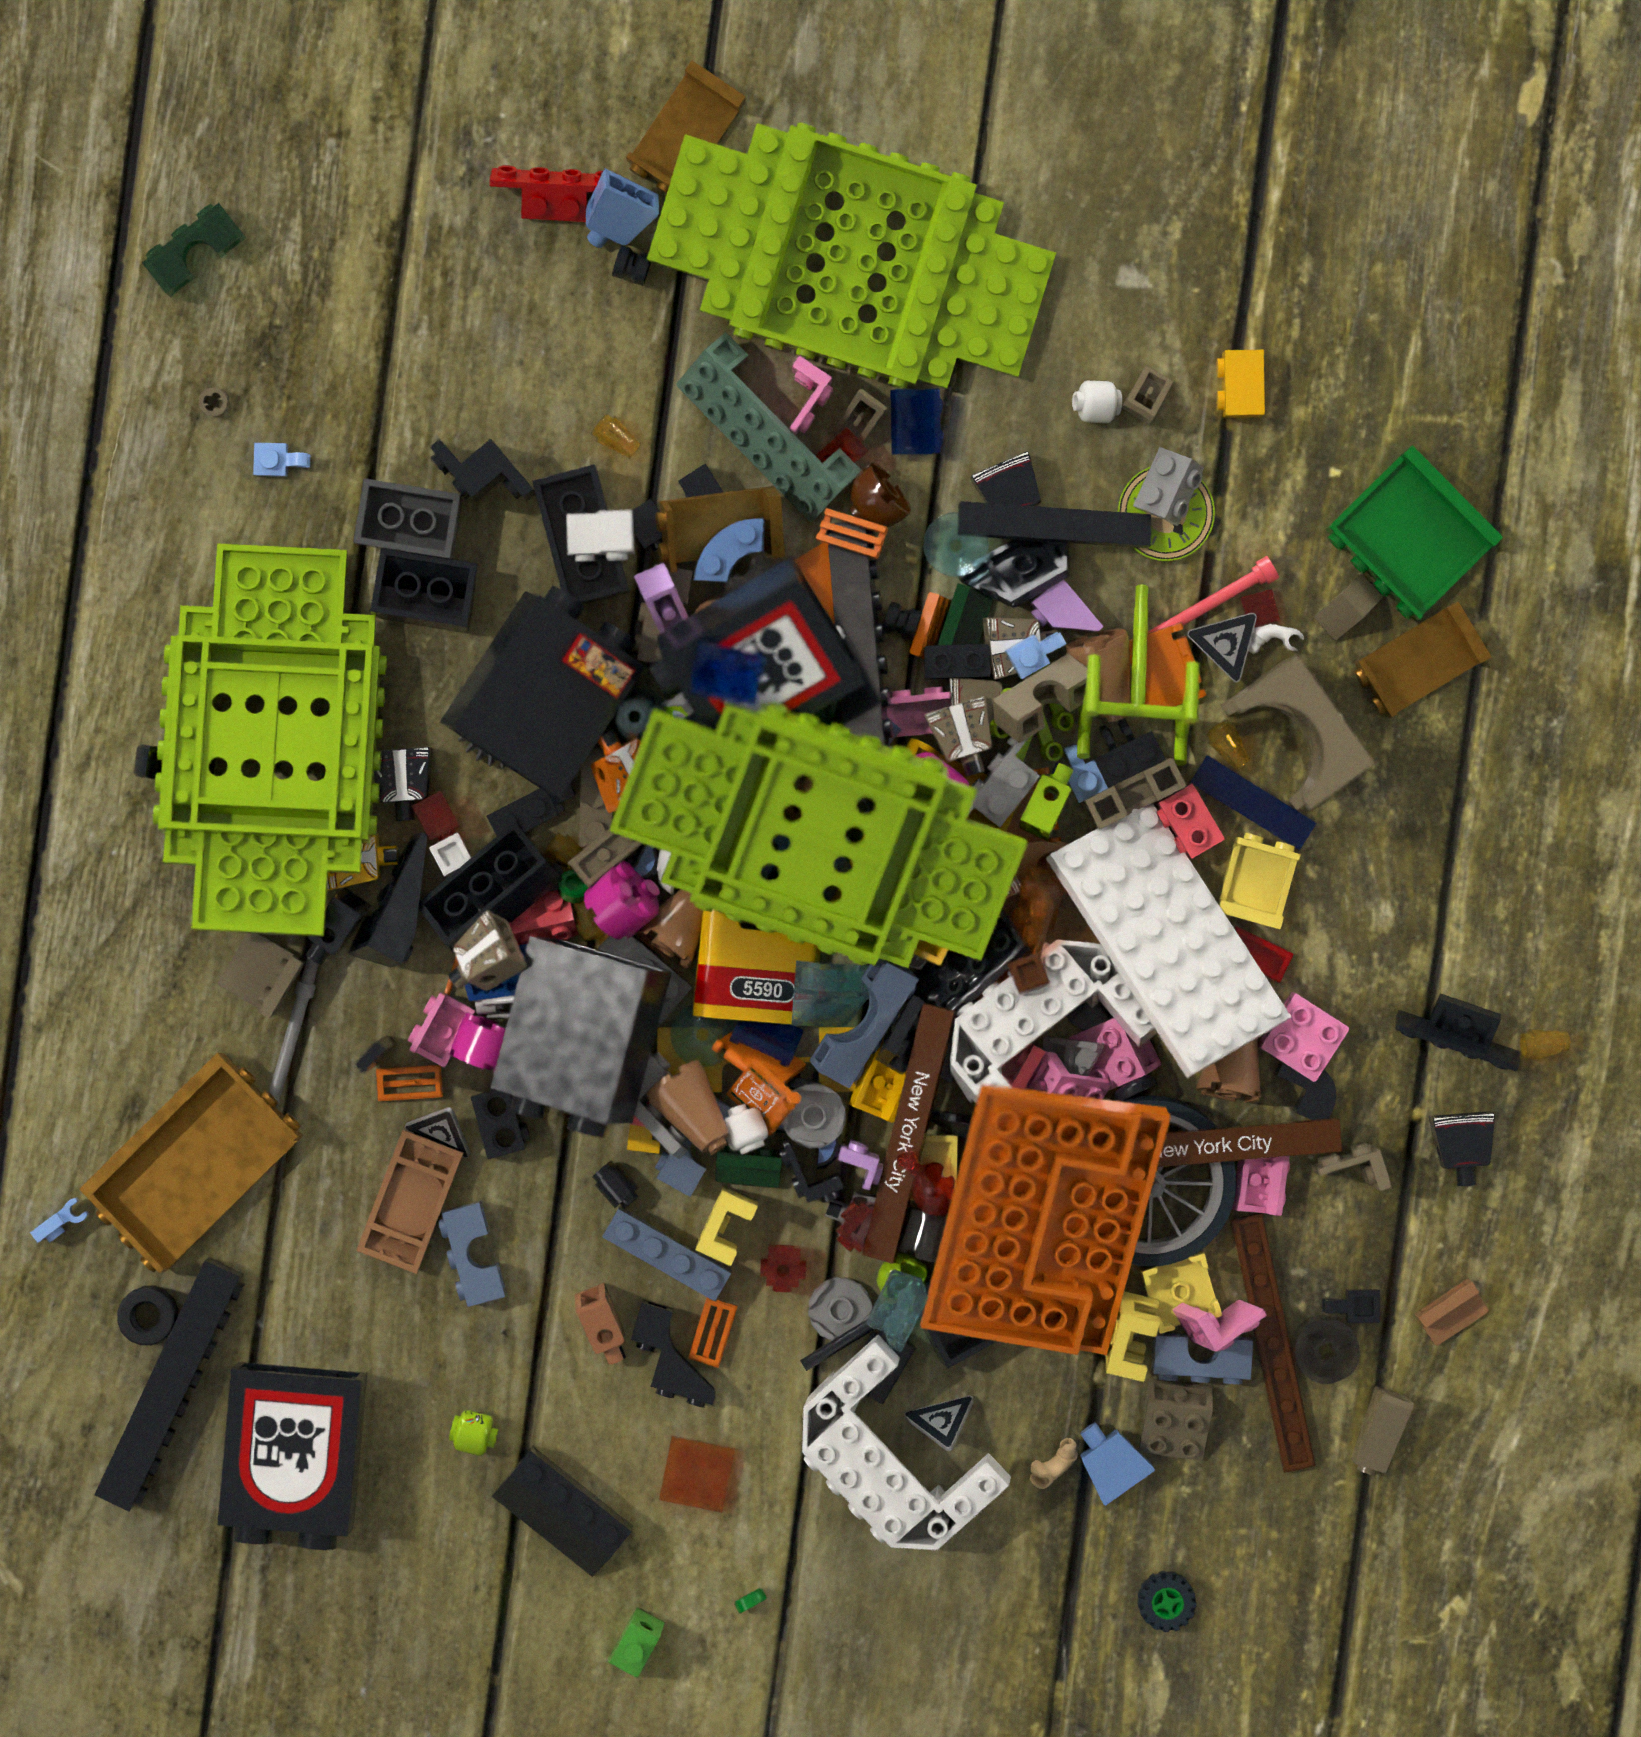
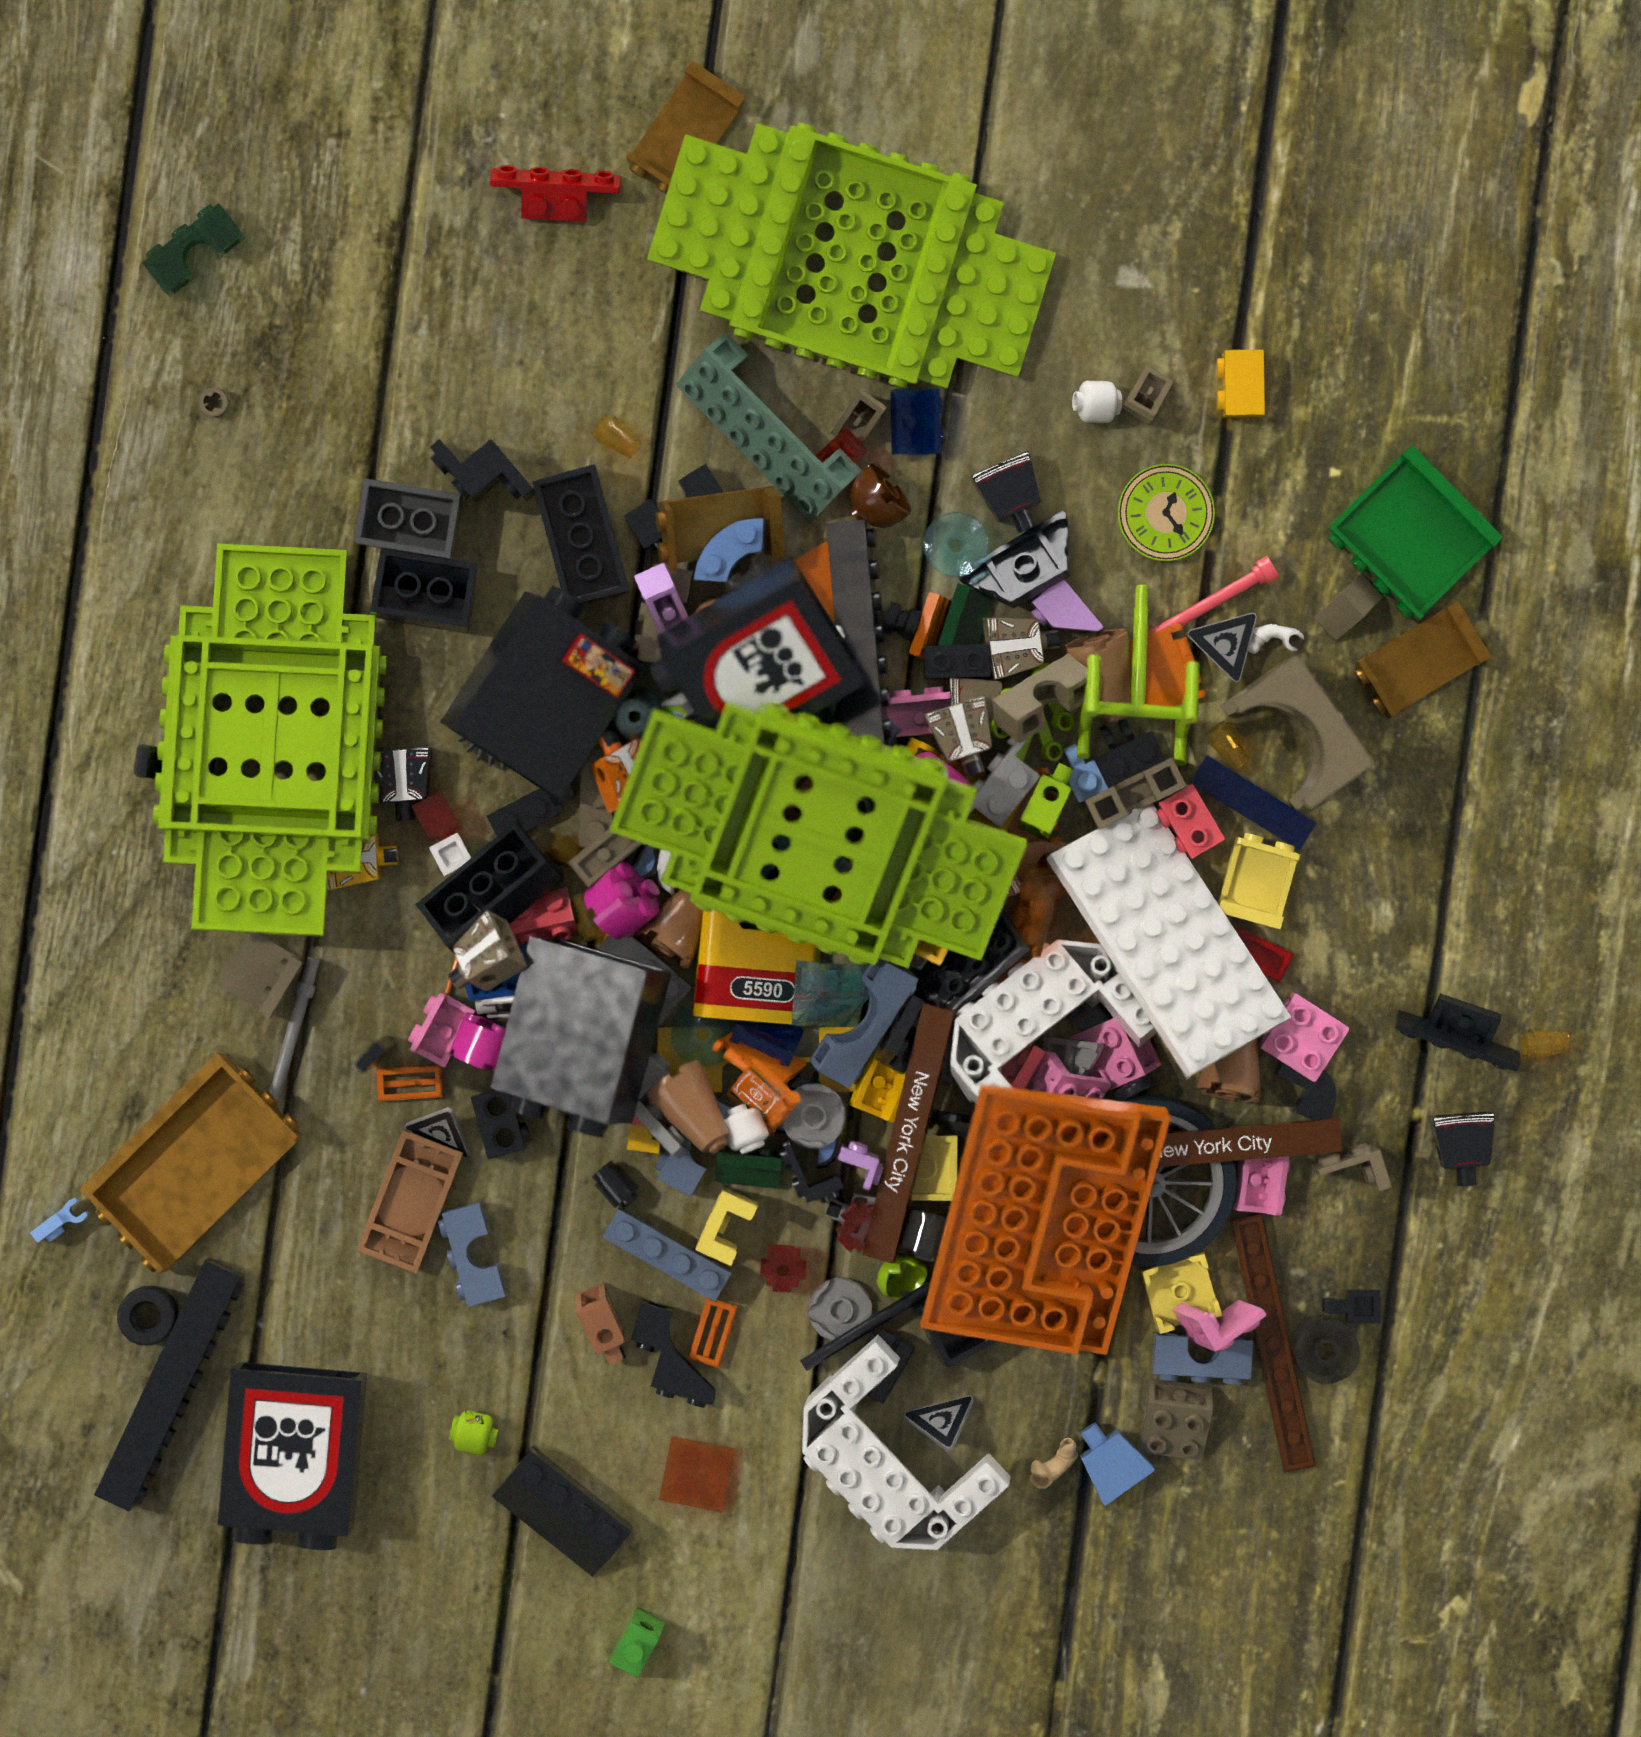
light blue plate [253,443,311,477] -> none
black torso [306,887,372,965] -> none
black wedge [348,832,428,968] -> none
green tile [558,870,588,903] -> none
white brick [567,510,635,562] -> none
medium blue torso [586,168,659,248] -> none
black wheel [612,245,651,286] -> none
clear blue bracket [691,642,765,705] -> none
green tile [734,1588,767,1614] -> none
bright pink bracket [790,355,833,436] -> none
orange tile [815,508,888,560] -> none
clear light blue bracket [867,1270,928,1351] -> none
clear red hair [896,1150,955,1216] -> none
black tile [958,501,1151,548] -> none
light blue plate [1005,632,1066,679] -> none
reddish brown tile [1008,953,1050,996] -> none
light yellow panel [1105,1291,1160,1382] -> none
light grey bracket [1133,447,1204,526] -> none
black wheel [1137,1571,1197,1632] -> none
clear red tile [1240,589,1280,627] -> none
dark tan slope [1351,1386,1414,1476] -> none
medium nougat panel [1414,1278,1489,1346] -> none

